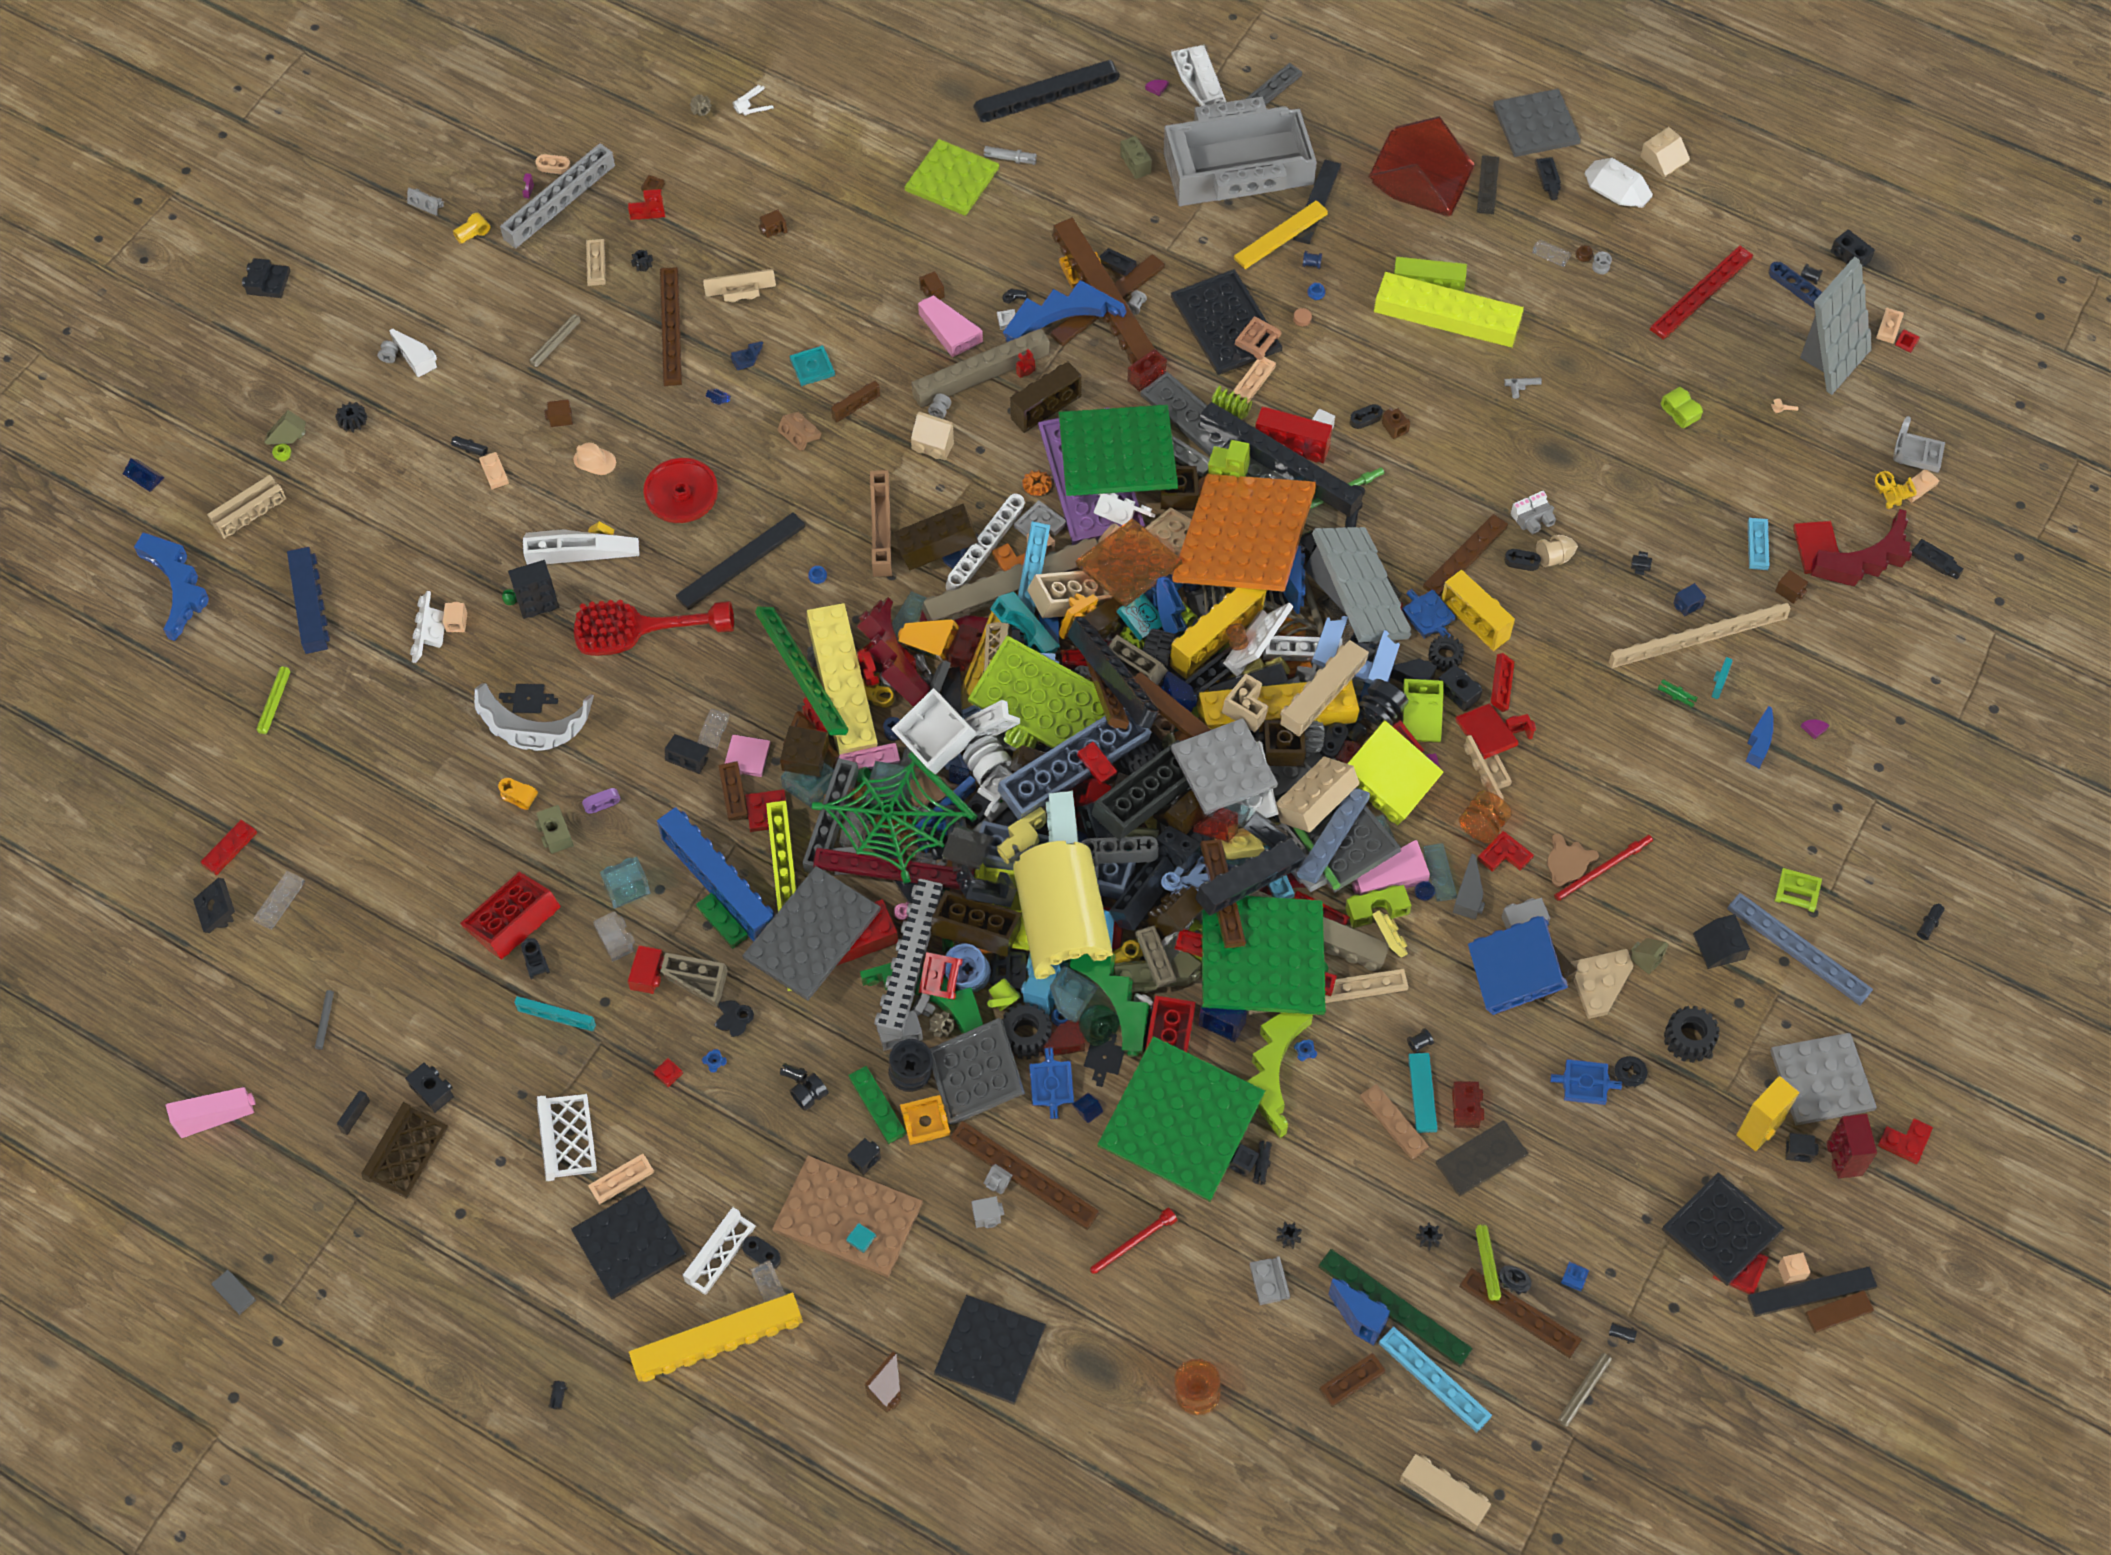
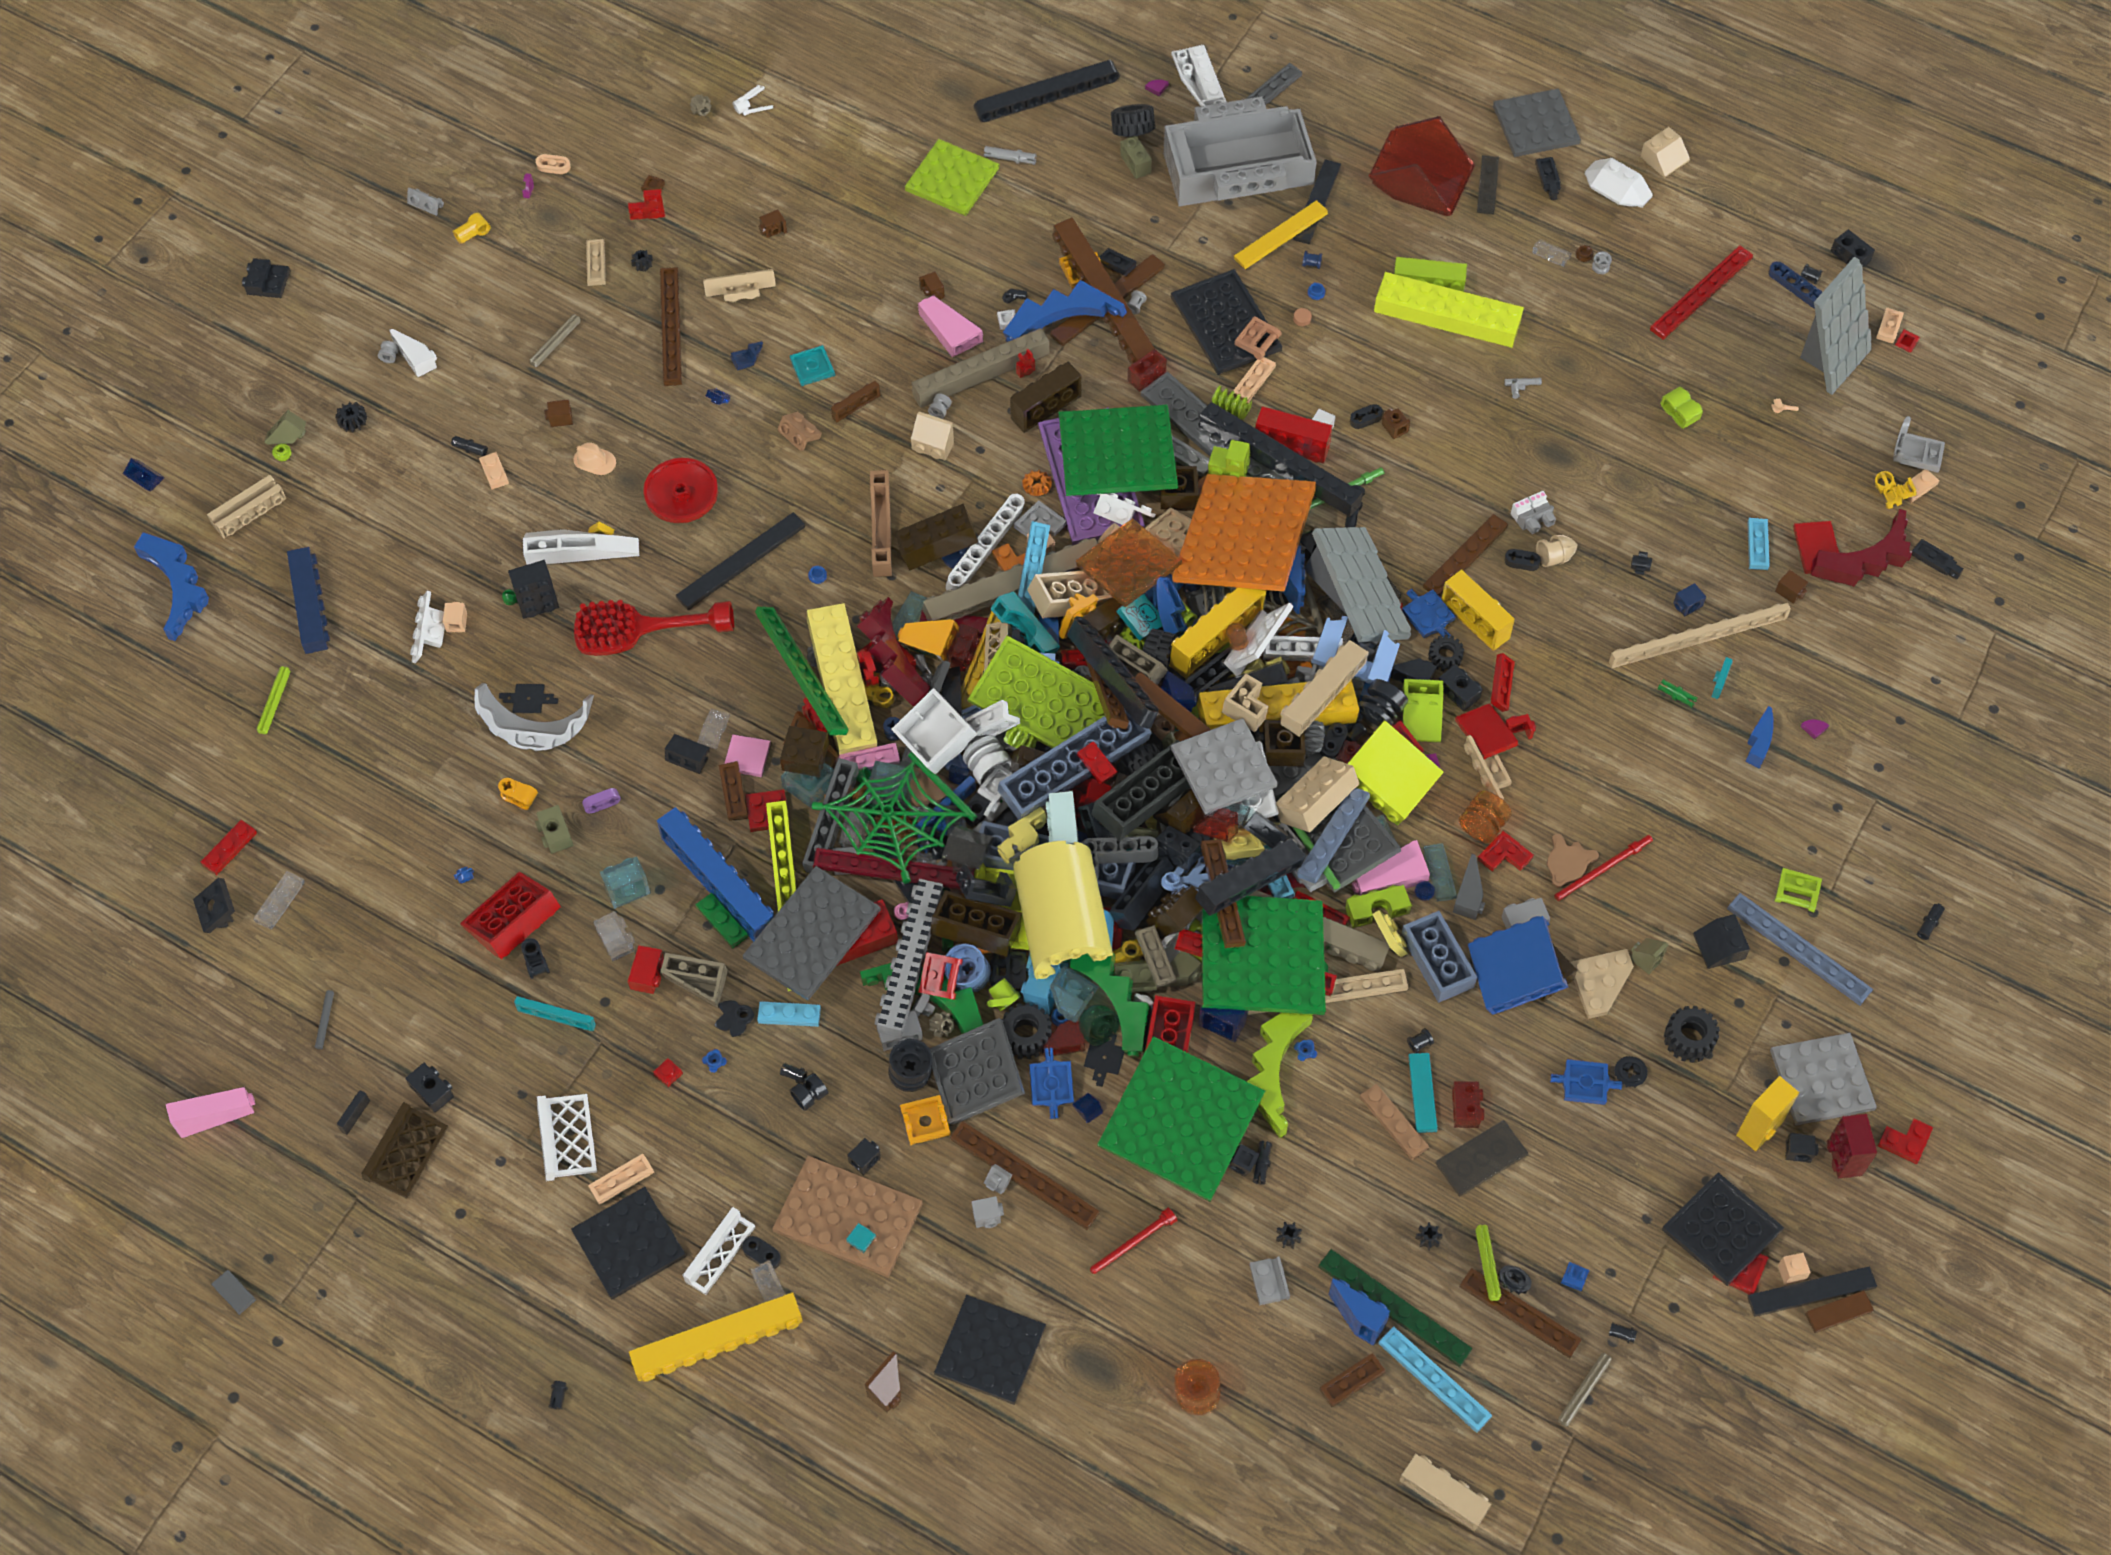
light grey brick [500,144,615,248] -> none
green plate [848,1066,906,1144] -> none
none -> blue plate [454,867,474,884]
none -> medium azure plate [758,1002,821,1027]
none -> black tyre [1111,104,1156,137]
none -> sand blue brick [1401,911,1477,1003]

